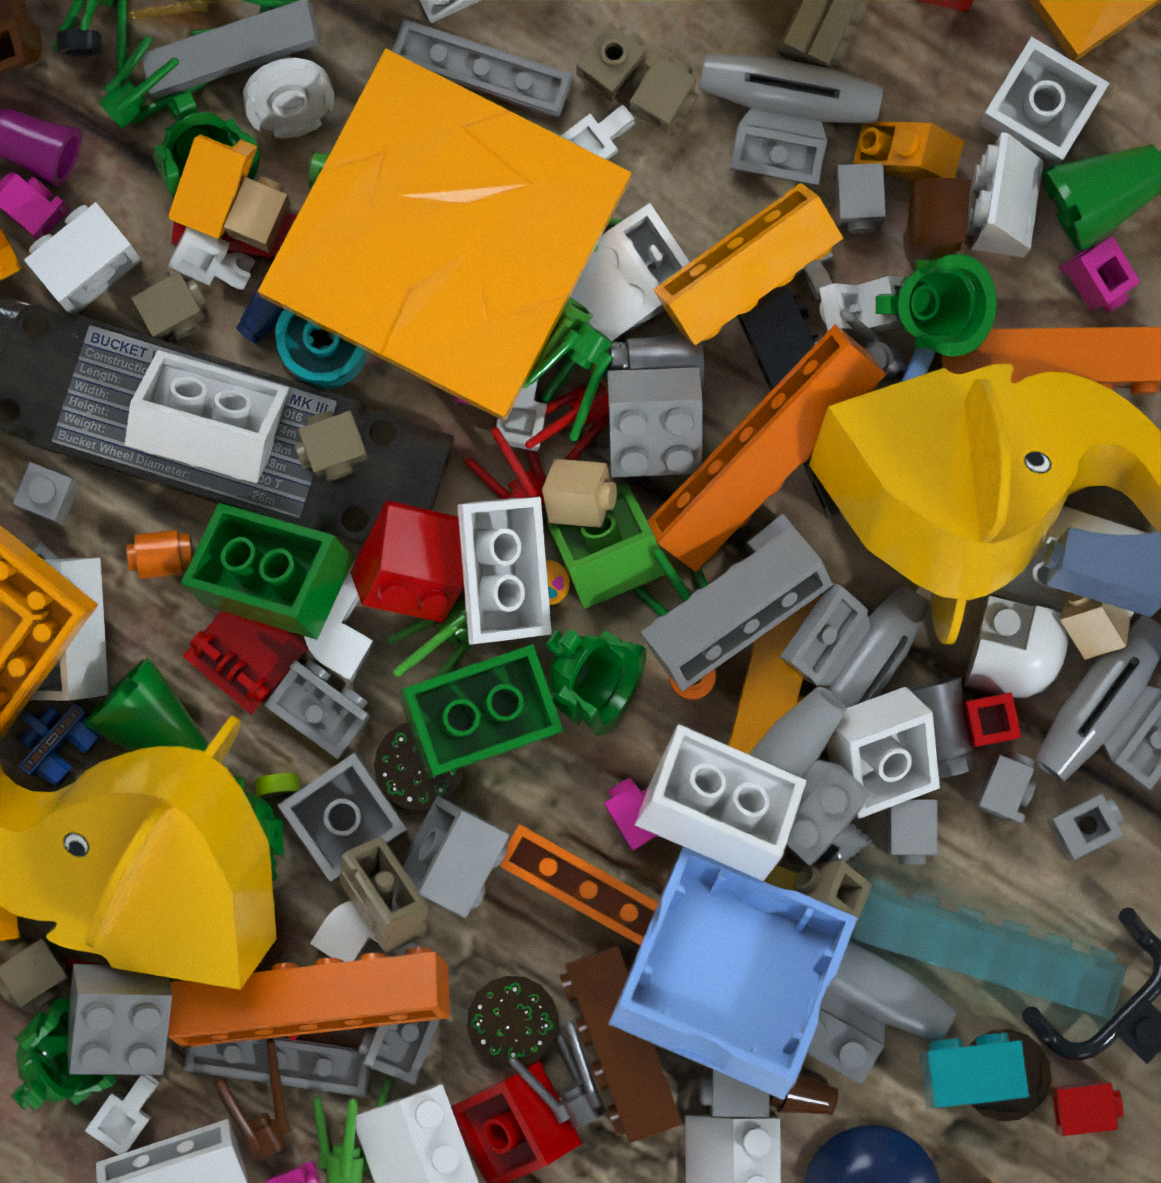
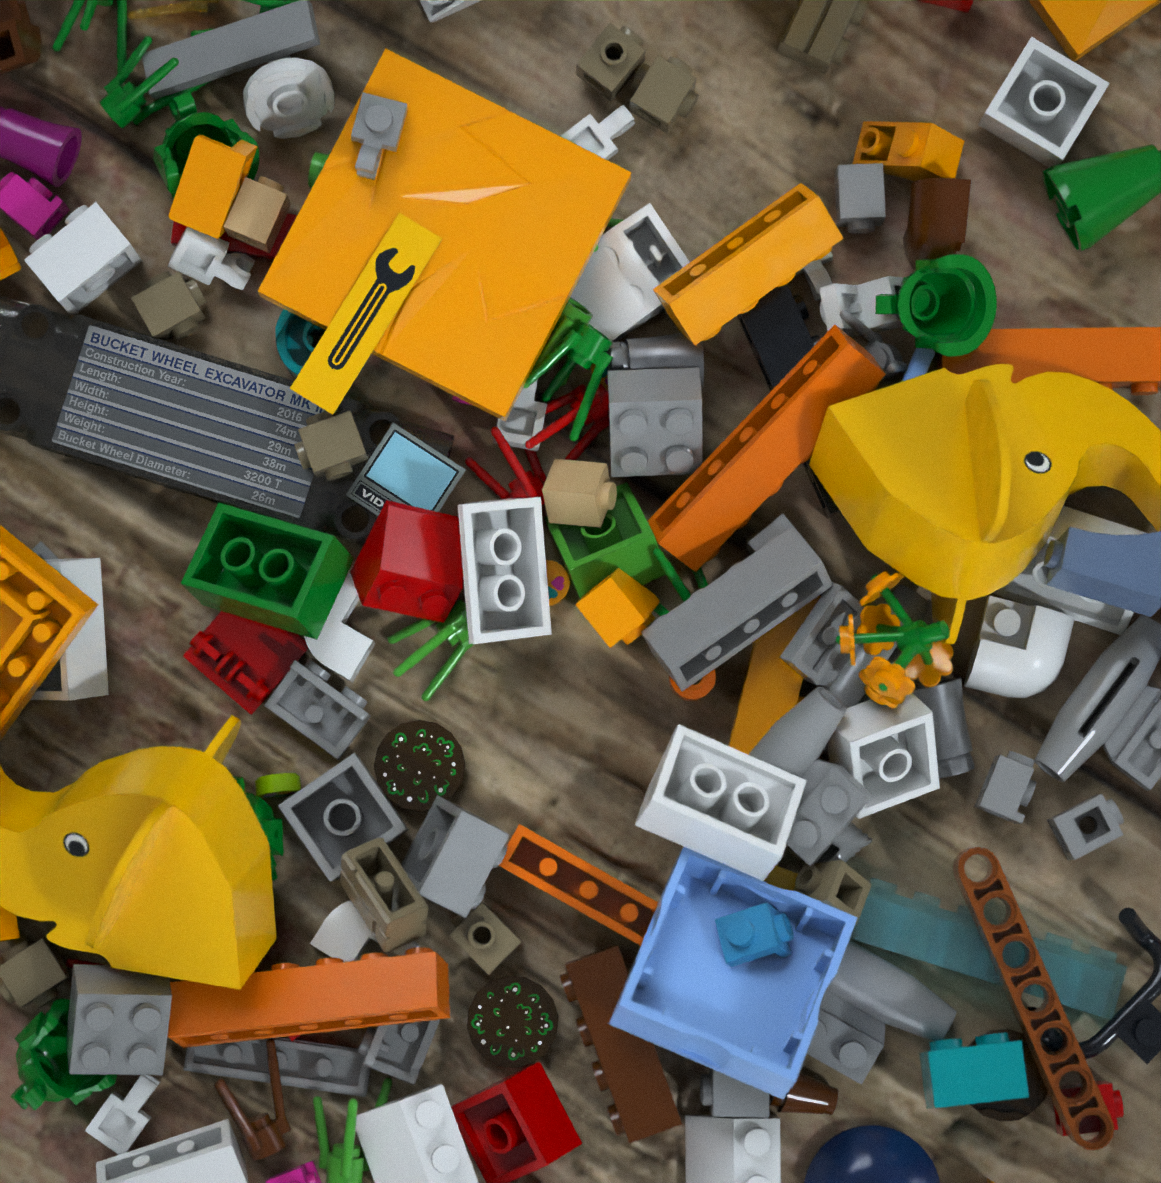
light grey brick [13,462,80,526] -> none
blue hips [19,704,103,786] -> none
black tile [56,29,102,57] -> none
green cone [84,657,209,752] -> none
white slope [125,350,289,483] -> none
orange brick [126,529,194,579] -> none
dark blue cone [235,281,283,345] -> none
light grey tile [392,19,574,120] -> none
green brick [397,644,564,780] -> none
flat silver plant [509,1019,605,1129] -> none
green helmet [545,629,646,736] -> none
dark pink brick [604,777,658,851] -> none
light grey plate [699,54,883,187] -> none
light grey brick [887,799,937,865] -> none
red brick [963,692,1022,748] -> none
white slope [966,132,1044,258] -> none
dark pink brick [1058,236,1140,313] -> none
tan brick [1060,591,1130,660] -> none
none -> yellow sticker [290,213,443,415]
none -> medium azure sticker [346,423,466,516]
none -> light grey plate [351,92,408,180]
none -> dark tan brick [450,902,522,975]
none -> light orange slope [575,568,660,648]
none -> dark azure bracket [715,902,794,967]
none -> light orange plant [835,571,953,708]
none -> dark orange beam [952,847,1114,1151]

